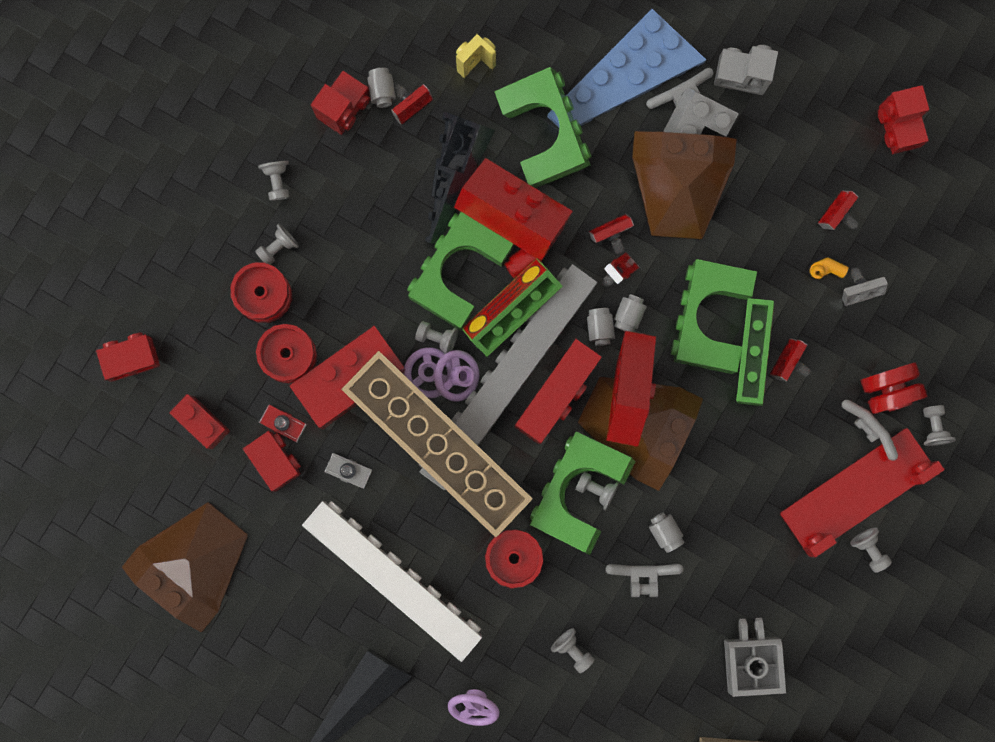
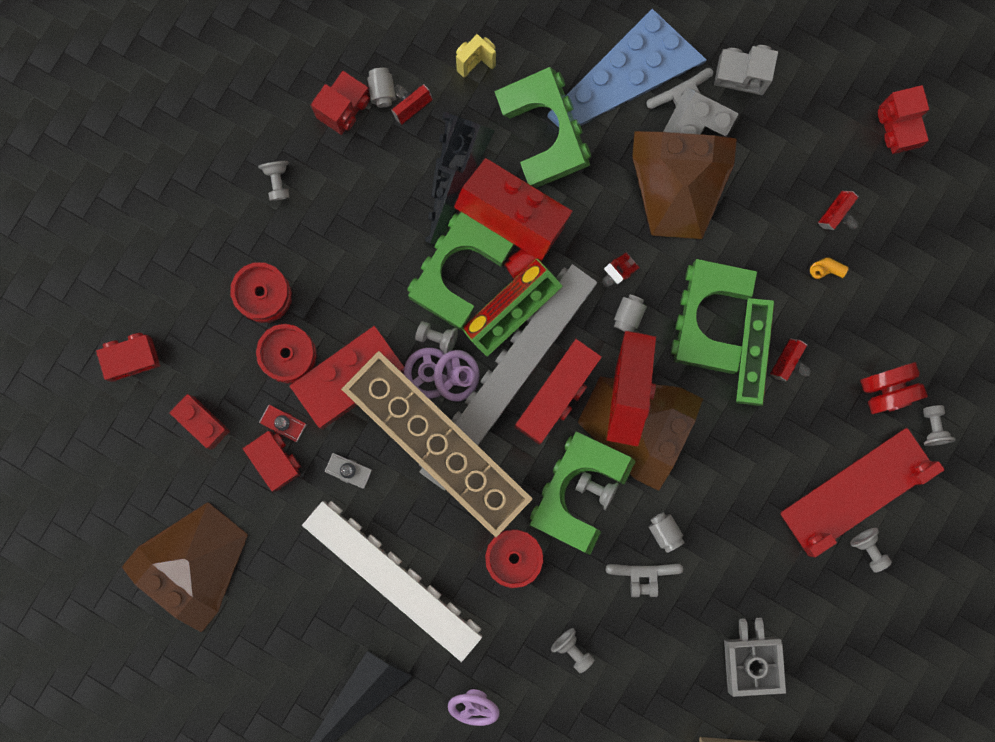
light grey piece [255,223,299,265] -> none
light grey brick [587,308,615,346] -> none
red piece [588,214,634,254] -> none
light grey piece [842,267,888,306] -> none
light grey piece [842,400,898,461] -> none

